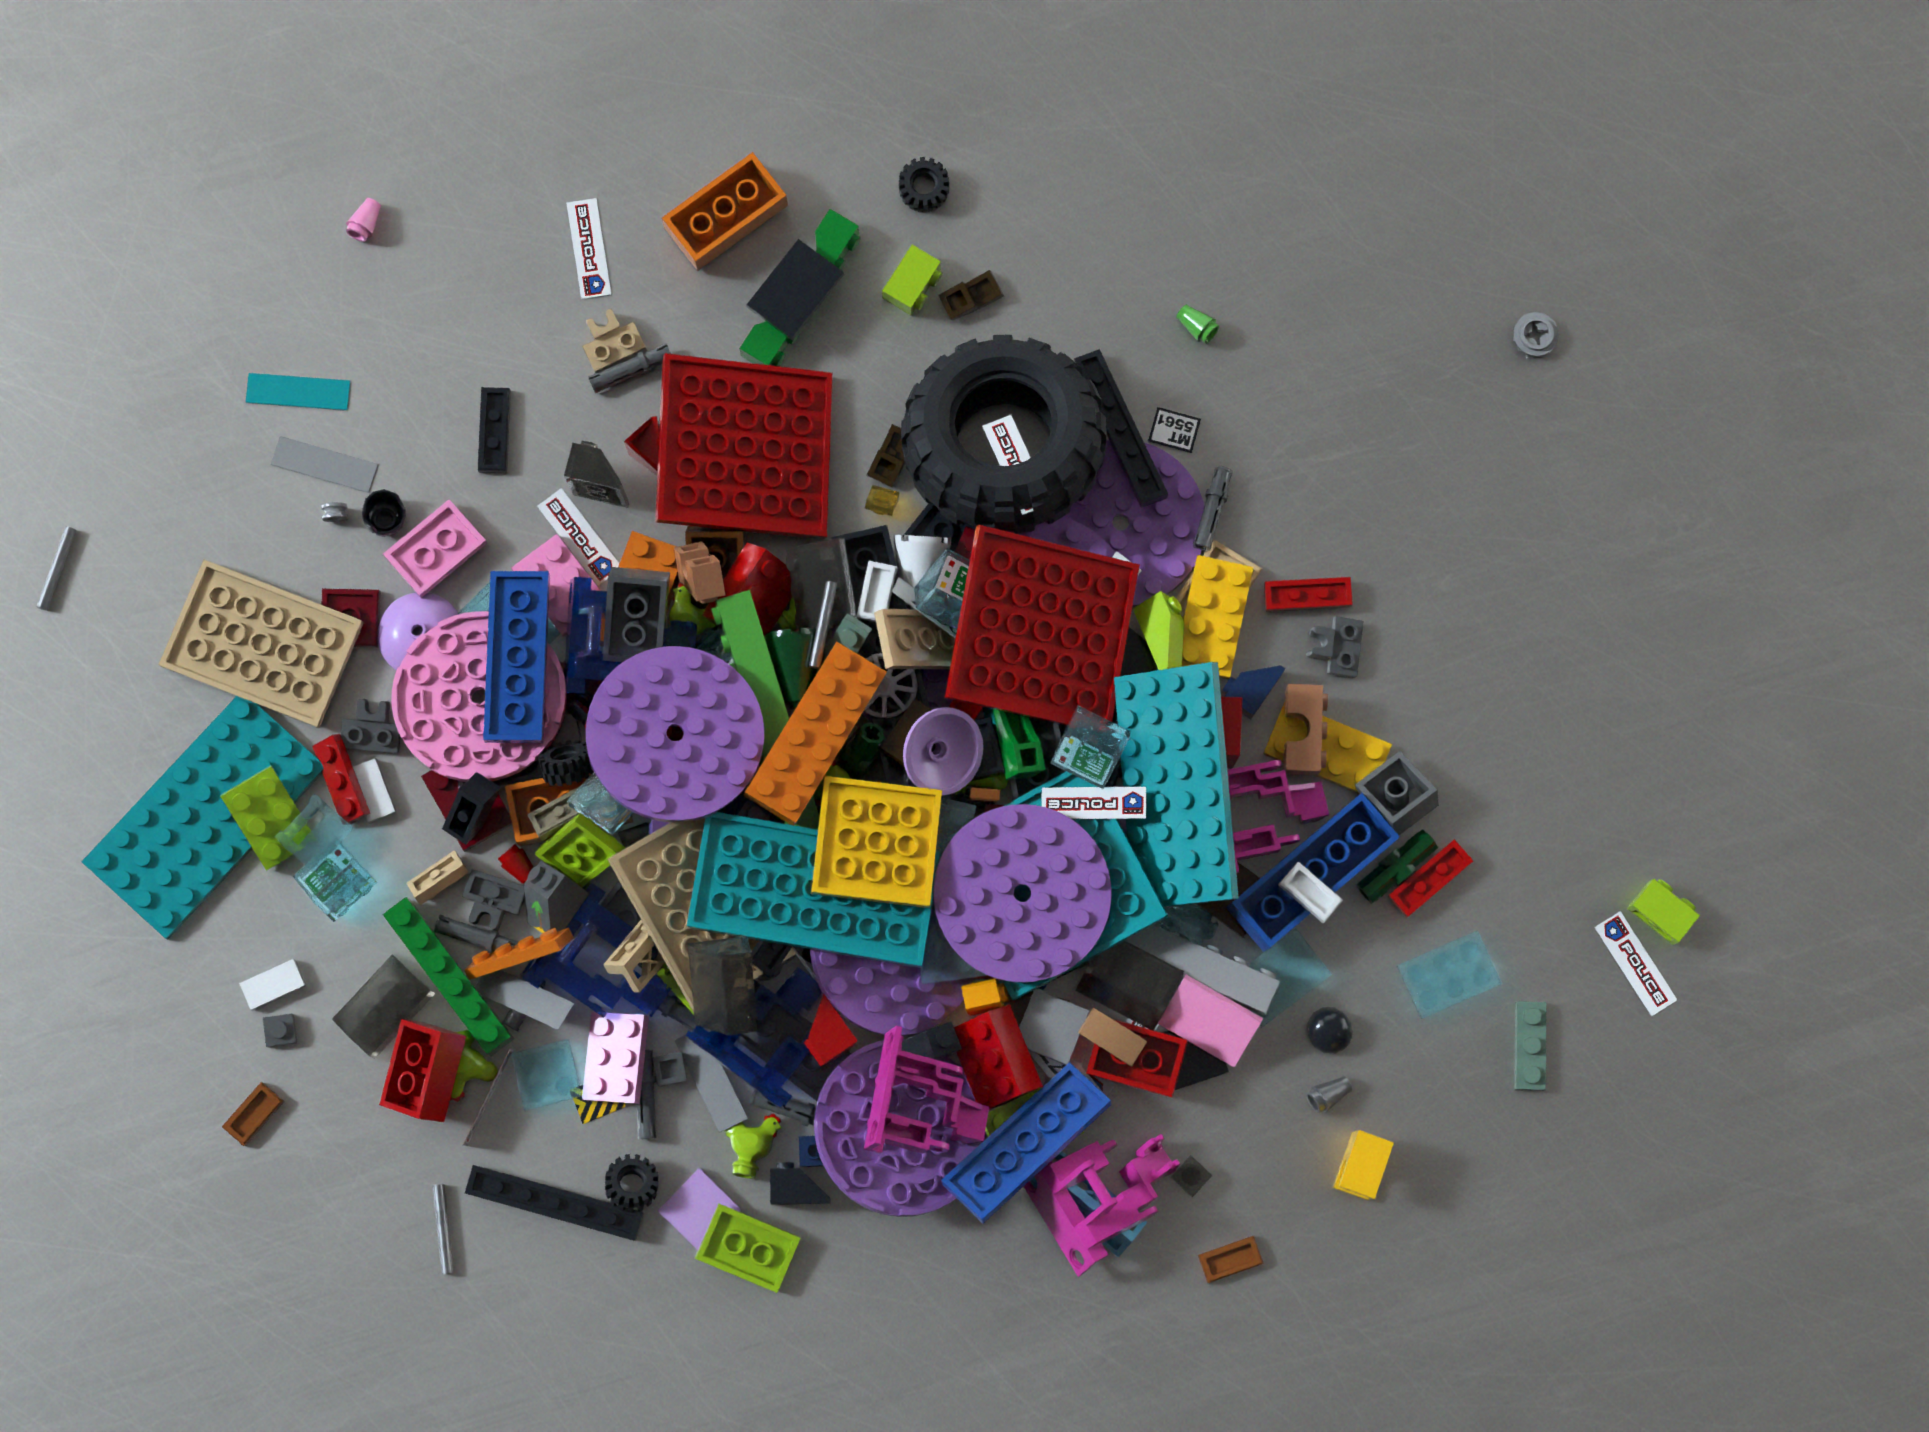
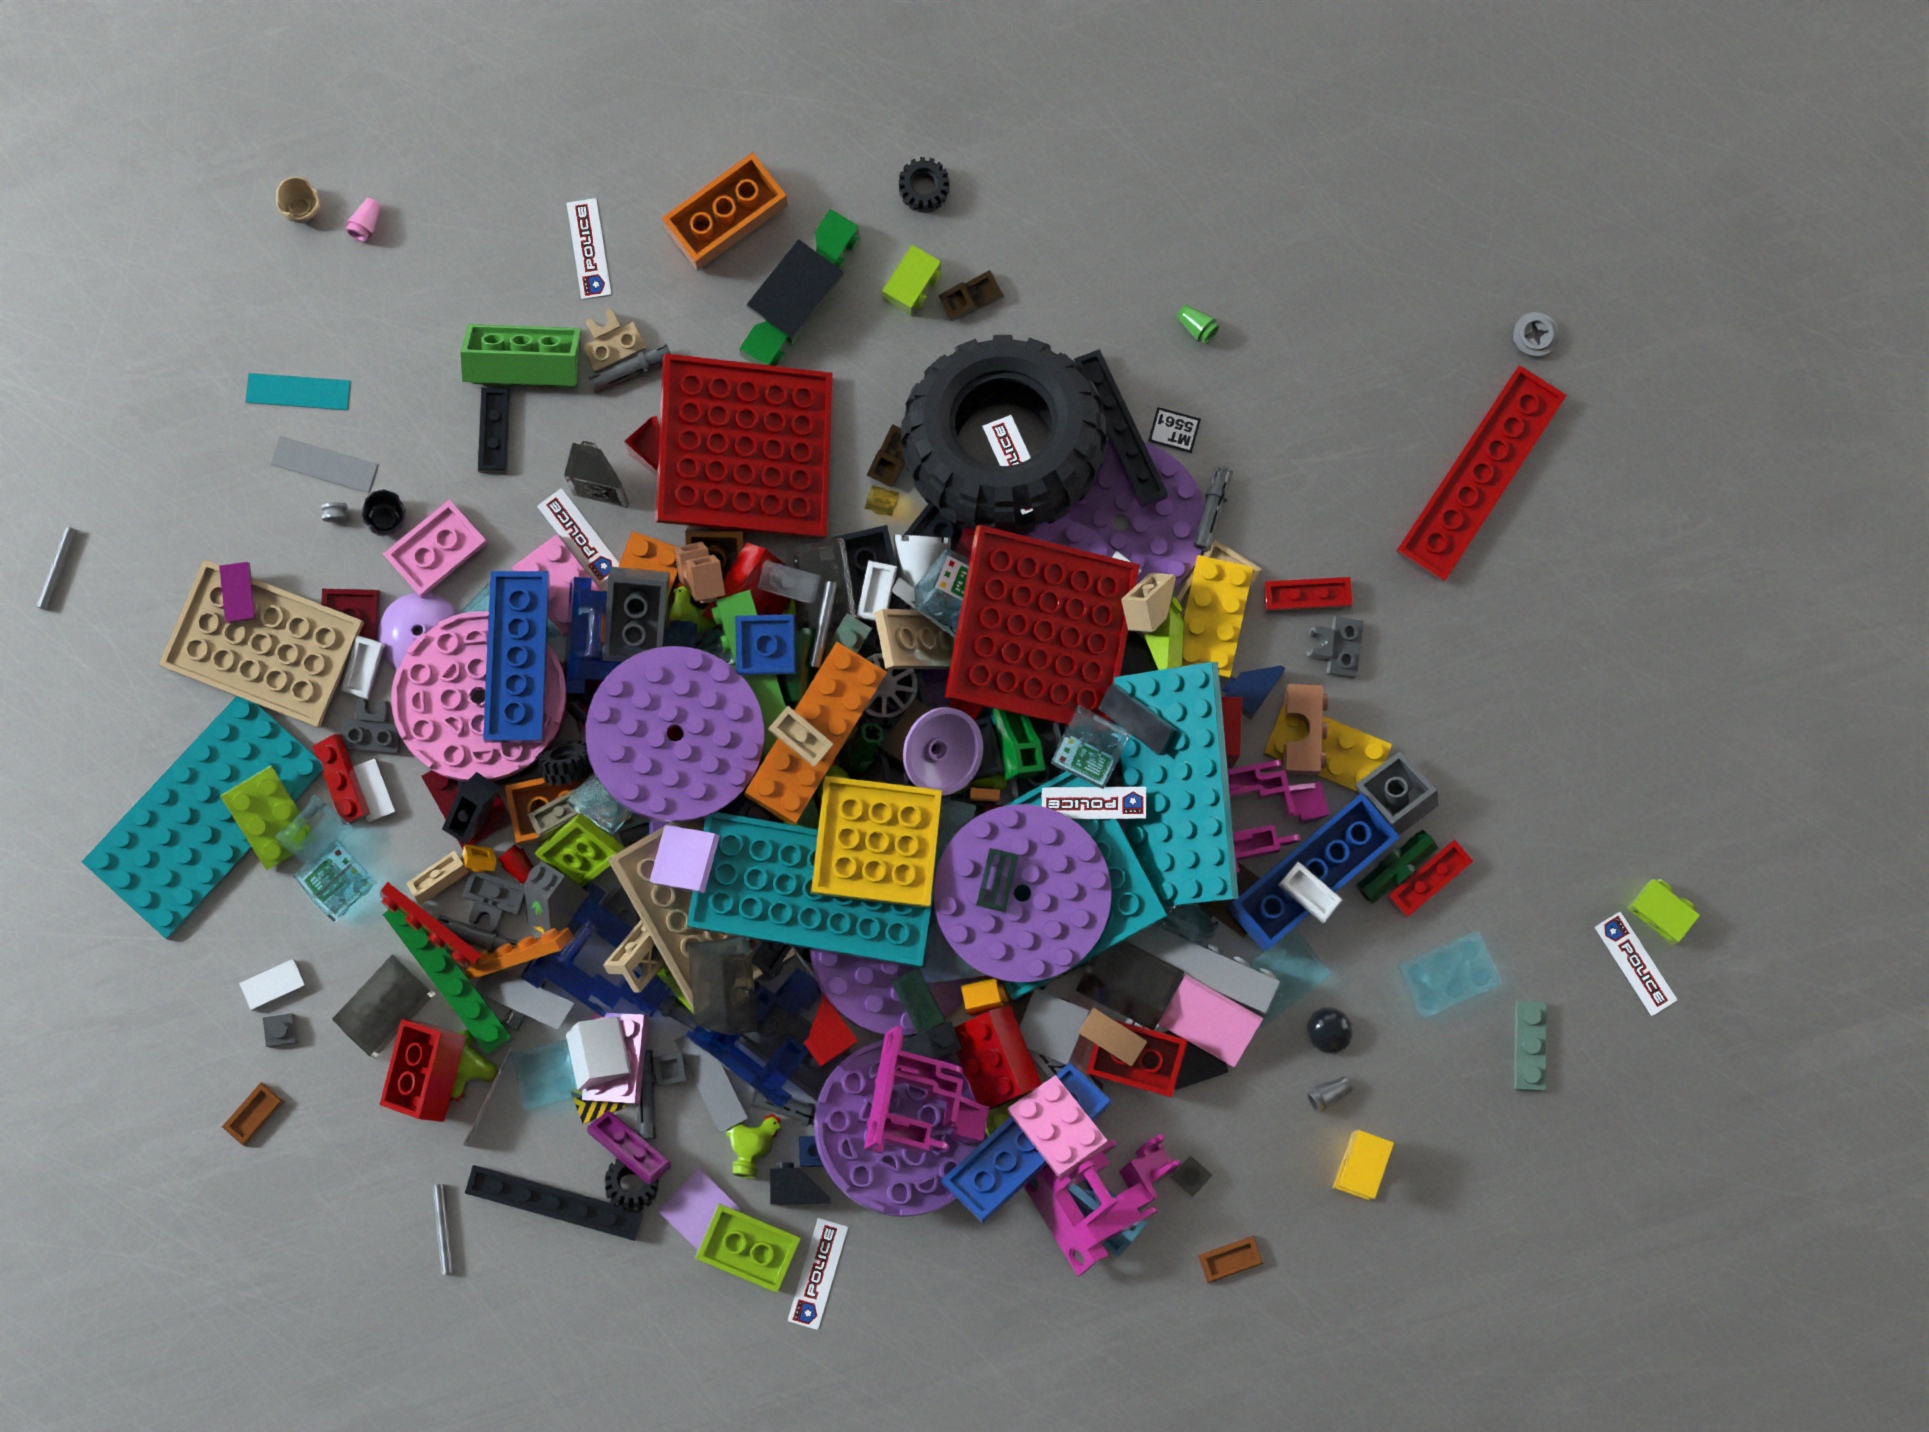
none -> magenta tile [219,562,256,624]
none -> tan hair [276,176,319,223]
none -> white tile [340,635,385,699]
none -> red plate [380,882,481,969]
none -> bright green slope [460,324,581,387]
none -> light orange plate [462,844,496,872]
none -> white slope [566,1017,632,1091]
none -> magenta tile [587,1110,671,1185]
none -> lavender tile [649,825,720,893]
none -> blue tile [735,615,796,675]
none -> clear plate [758,560,821,604]
none -> tan plate [768,706,833,768]
none -> white sticker [788,1218,848,1330]
none -> clear green plate [891,968,946,1034]
none -> tile [976,848,1019,913]
none -> bright pink plate [1007,1075,1109,1179]
none -> black tile [1098,684,1178,756]
none -> tan slope [1121,573,1176,633]
none -> red plate [1396,365,1567,583]

